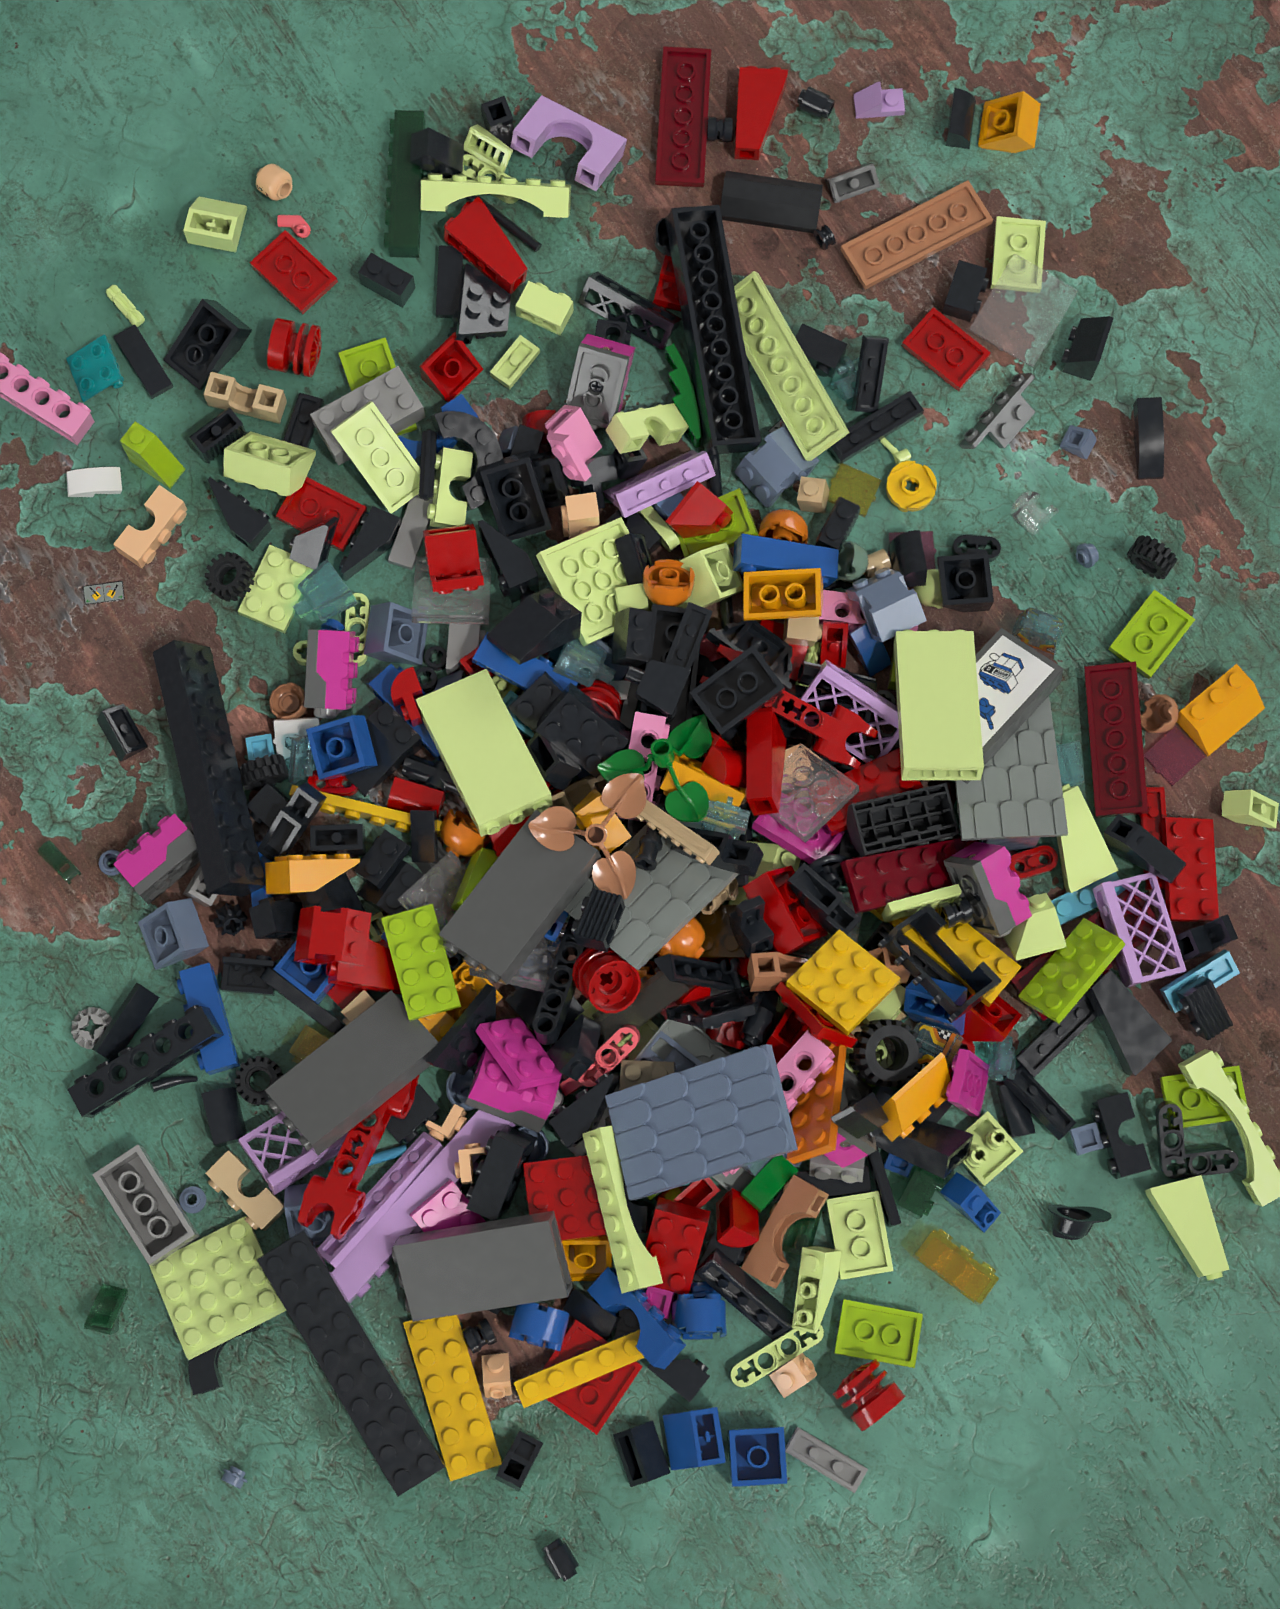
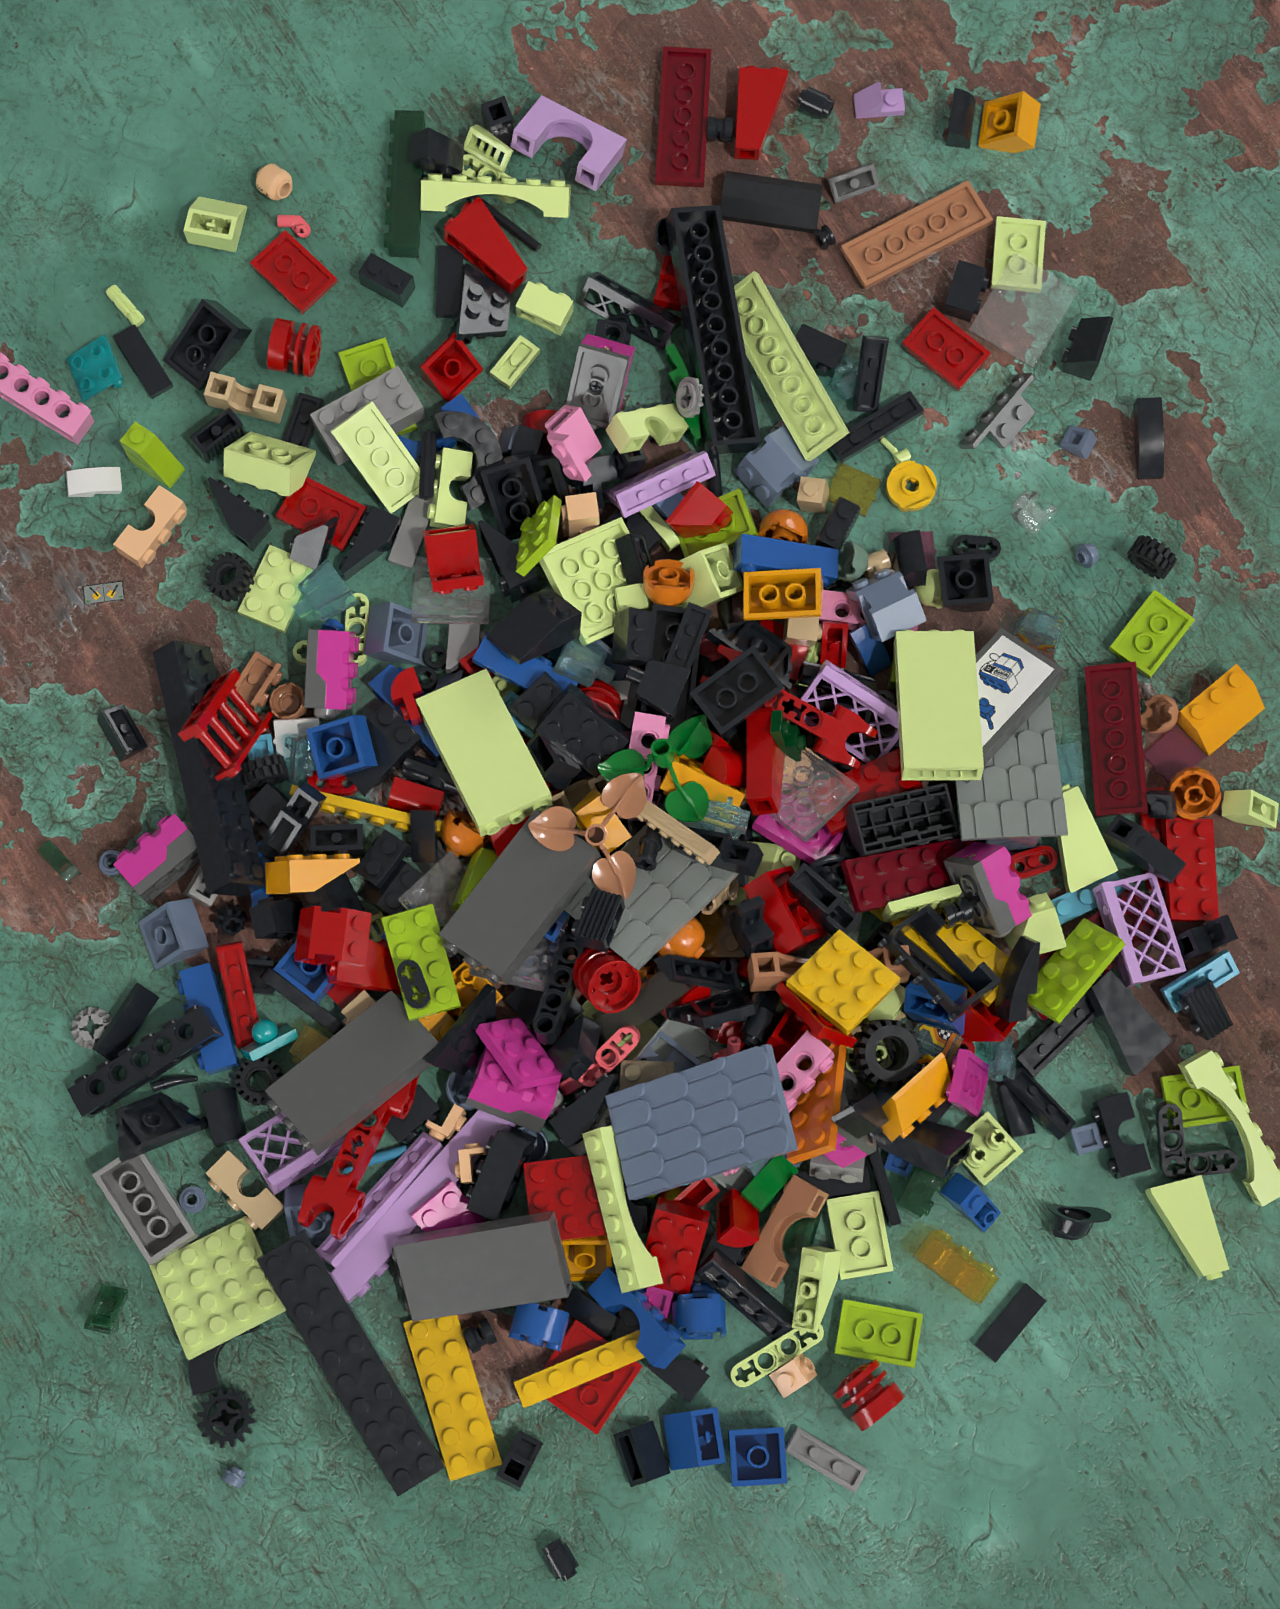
light nougat bracket [482,1353,512,1399] -> none
none -> black wing [114,1092,209,1162]
none -> red fence [178,668,274,781]
none -> black gear [197,1388,257,1448]
none -> red tile [216,941,259,1049]
none -> nougat bracket [235,651,283,712]
none -> teal tile [240,1019,299,1061]
none -> black beam [397,960,431,1011]
none -> lime plate [516,495,562,577]
none -> light grey gear [676,377,705,418]
none -> coral arm [712,1036,741,1060]
none -> dark green slope [770,710,806,761]
none -> black tile [974,1283,1047,1363]
none -> black slope [994,935,1040,1022]
none -> black plate [1147,790,1177,819]
none -> orange cylinder [1168,766,1221,820]

